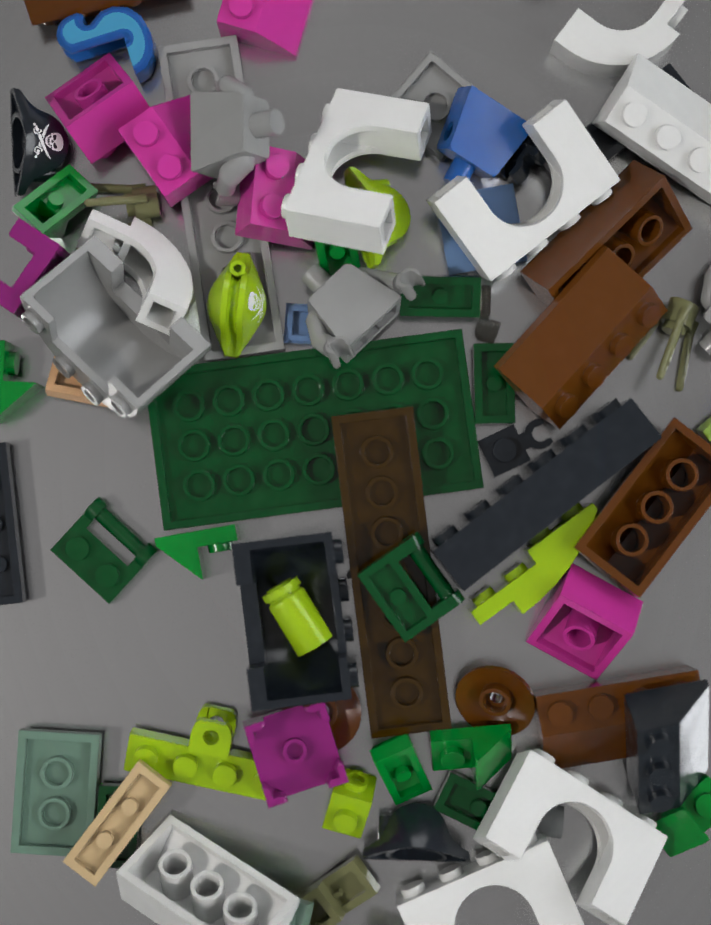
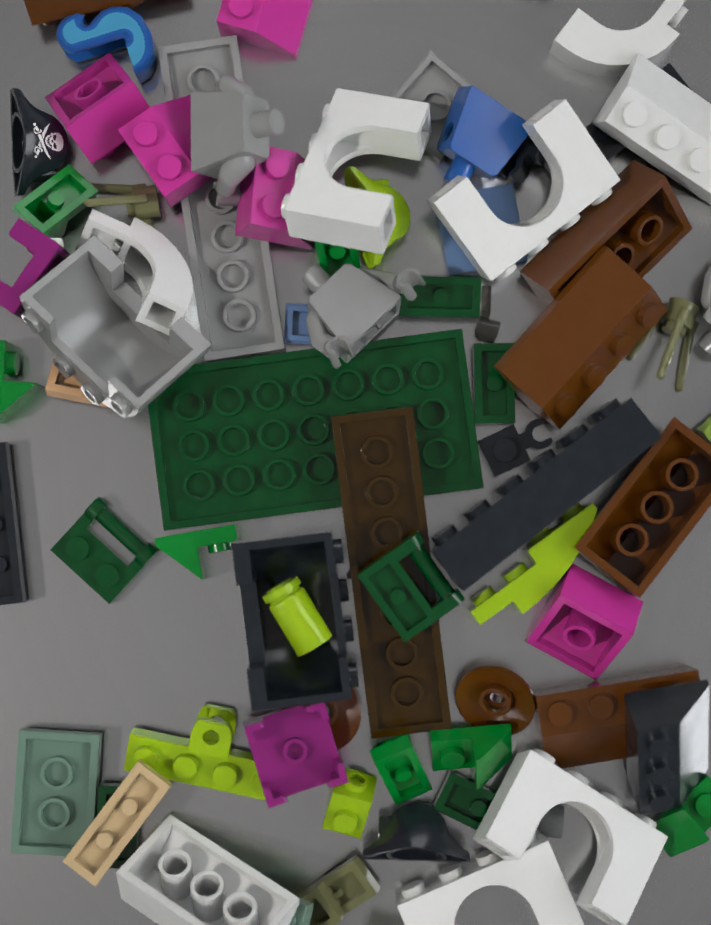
lime hat [207,252,267,358] -> none

